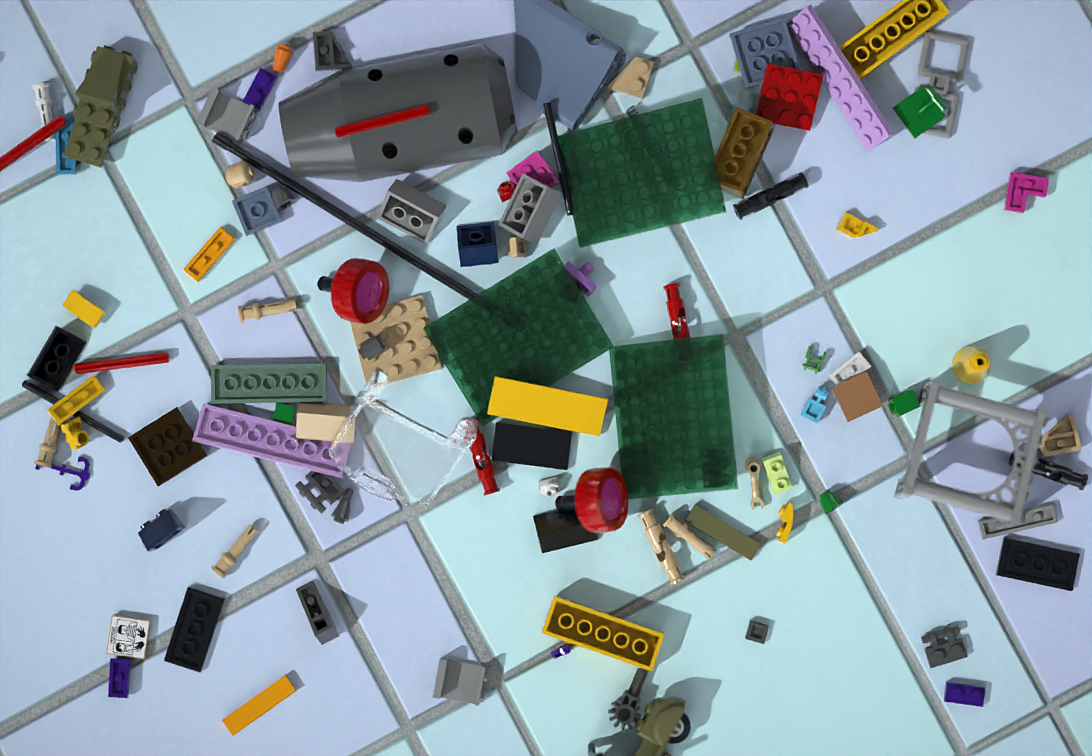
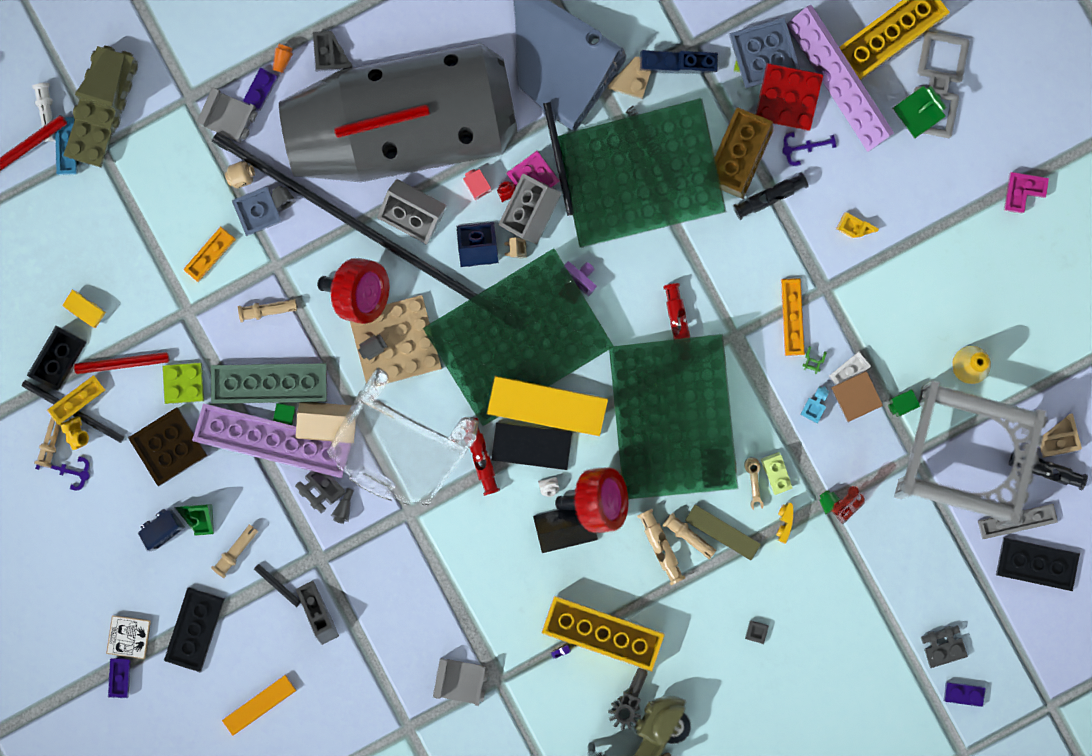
none -> lime plate [162,363,204,404]
none -> green slope [174,504,214,536]
none -> black bar [254,564,301,608]
none -> coral brick [463,169,492,201]
none -> dark blue slope [640,50,718,74]
none -> light orange tile [781,278,805,356]
none -> dark purple piece [782,132,836,166]
none -> clear red plate [832,486,865,524]

